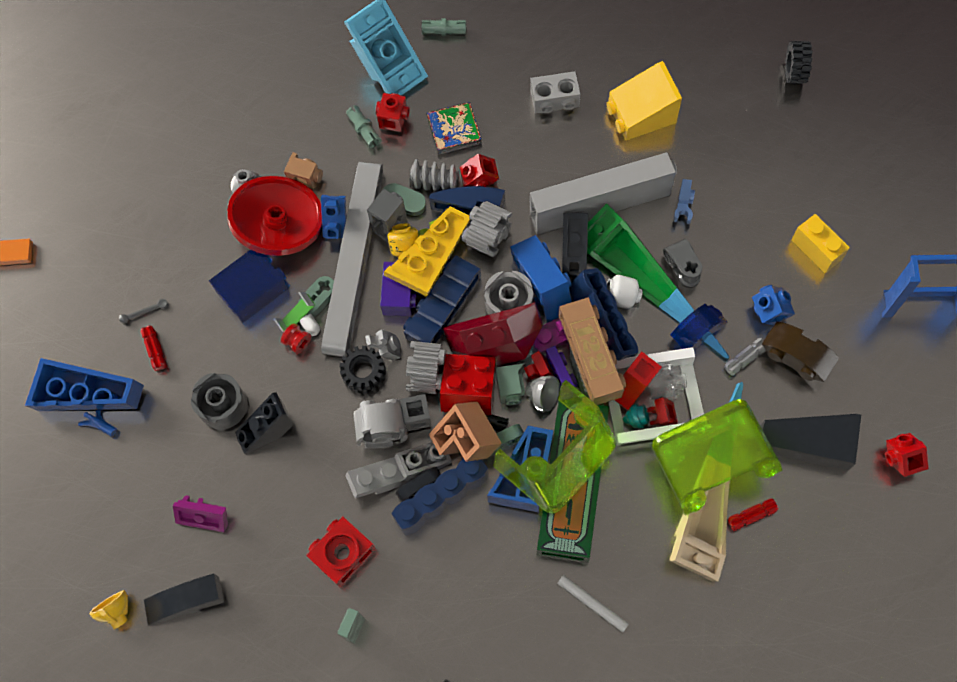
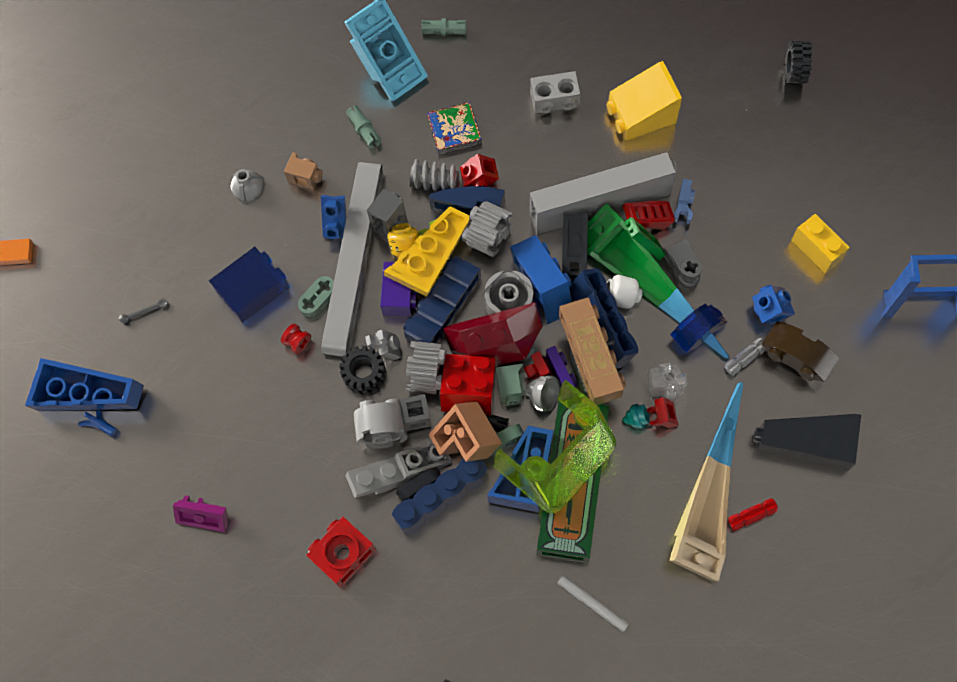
yellow piece [89,590,128,629] -> none
red axle [140,325,167,371] -> none
black slope [144,573,224,626] -> none
dark grey brick [191,373,248,431] -> none
red dish [227,176,322,256] -> none
black slope [235,392,293,454] -> none
piece [274,292,320,336] -> none
sand green tile [338,608,365,644] -> none
red brick [376,93,410,132] -> none
sand green tile [383,183,426,216] -> none
magenta plate [533,318,568,354] -> none
white piece [608,347,711,446] -> none
red slope [614,351,662,410] -> none
clear neon green windscreen [652,399,783,515] -> none
red brick [885,433,929,477] -> none
none -> red slope [622,201,675,230]
none -> green tile [624,217,665,260]

